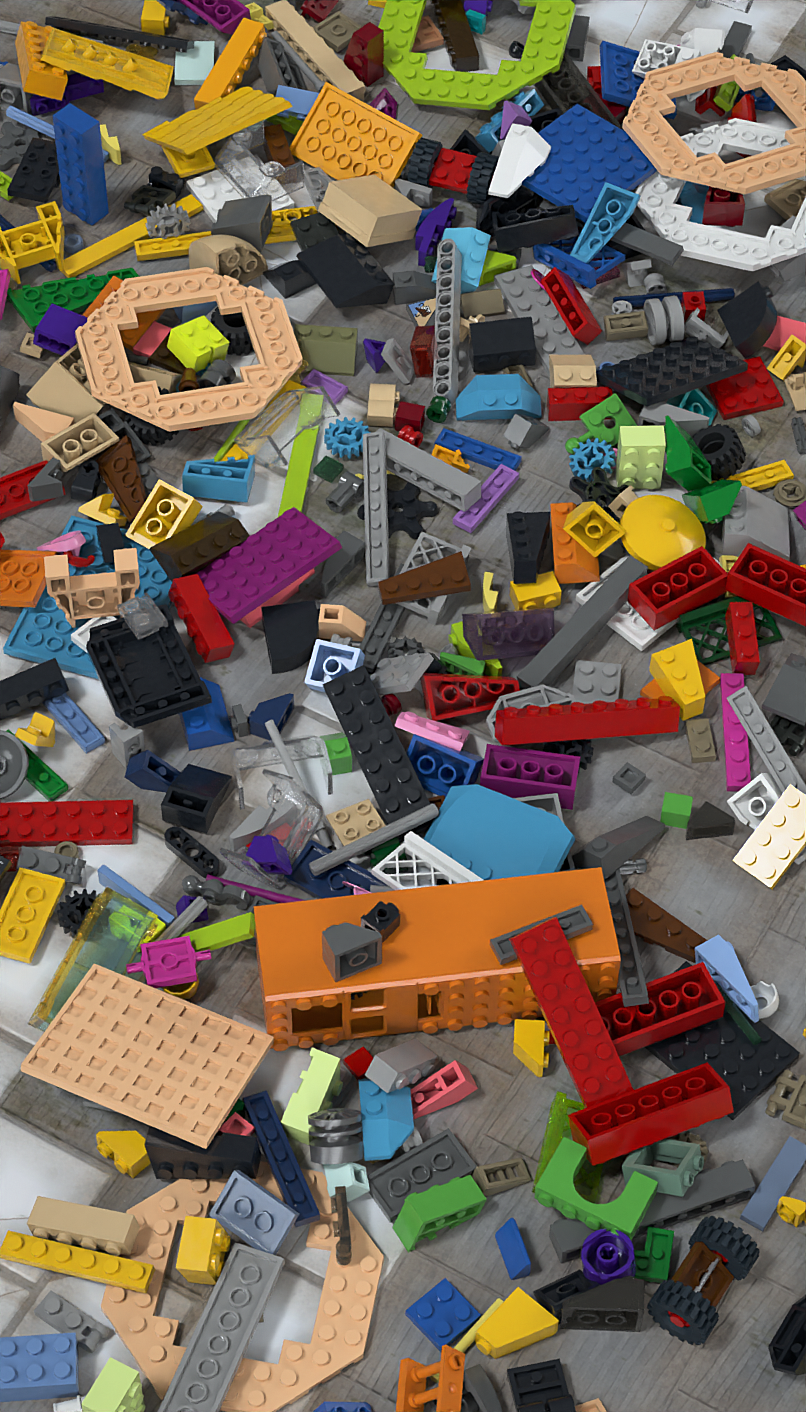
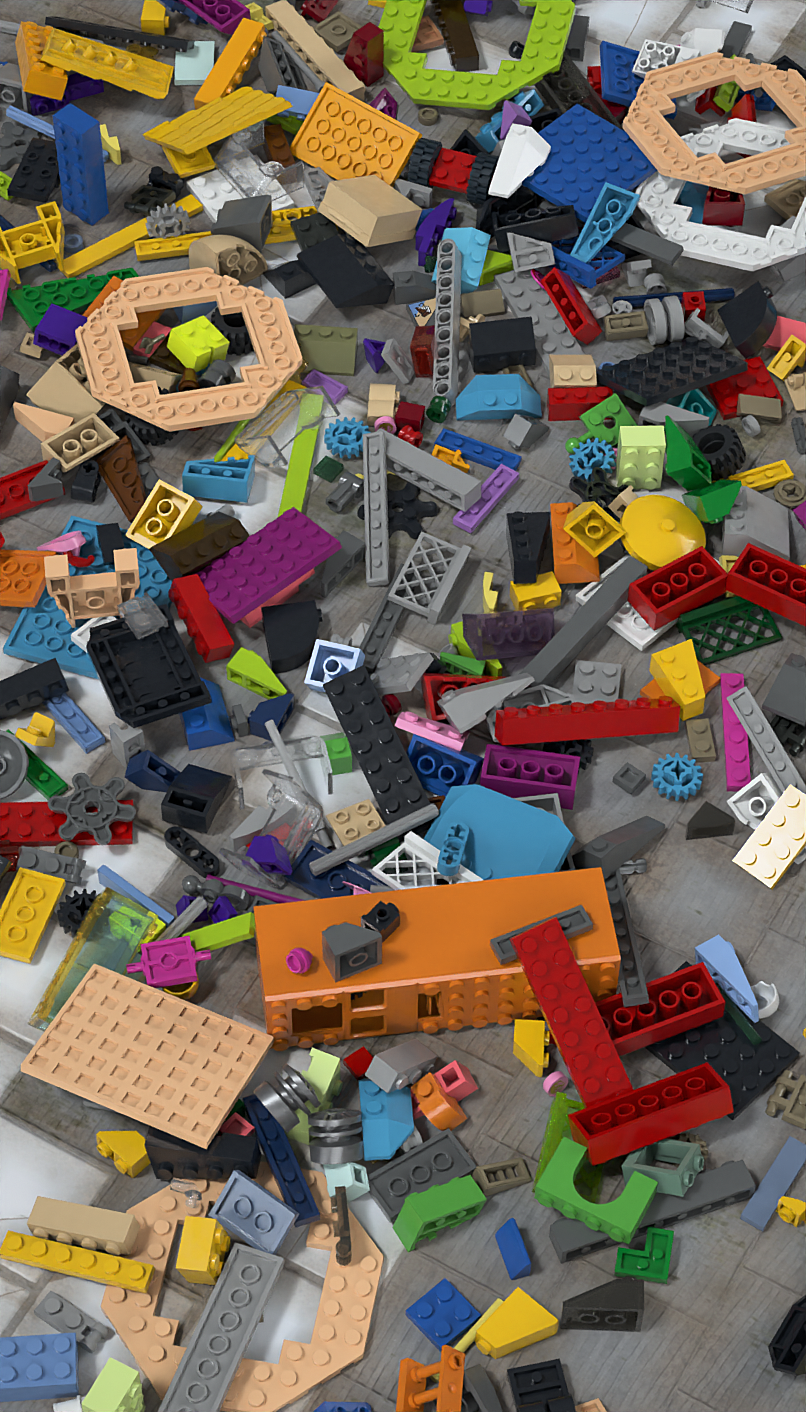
yellow slope [78,493,127,527] -> none
light nougat slope [319,604,366,642] -> none
reddish brown wing [378,551,471,605] -> none
dark grey gear [388,636,424,658] -> none
teal plate [466,9,486,35] -> none
black slope [533,1269,602,1325] -> none
dark purple brick [581,1229,636,1294] -> none
reddish brown wing [626,888,708,963] -> none
black plate [647,1216,760,1345] -> none
bright green panel [660,792,693,829] -> none
red brick [725,602,760,675] -> none
none -> dark grey plate [48,773,136,845]
none -> dark tan hand [139,334,165,354]
none -> clear arm [170,1177,202,1208]
none -> dark purple plate [208,896,238,924]
none -> lime slope [226,647,287,700]
none -> flat silver wheel [253,1063,321,1133]
none -> dark pink plate [286,948,313,973]
none -> bright pink tile [374,416,396,434]
none -> orange brick [410,1072,467,1131]
none -> dark tan tile [418,107,438,126]
none -> light grey wedge [437,673,535,734]
none -> dark azure beam [437,822,469,876]
none -> light grey wing [506,233,555,273]
none -> bright pink tile [543,1071,568,1096]
none -> light grey beam [587,295,612,319]
none -> dark azure gear [651,753,703,801]
none -> dark tan slope [737,394,782,421]

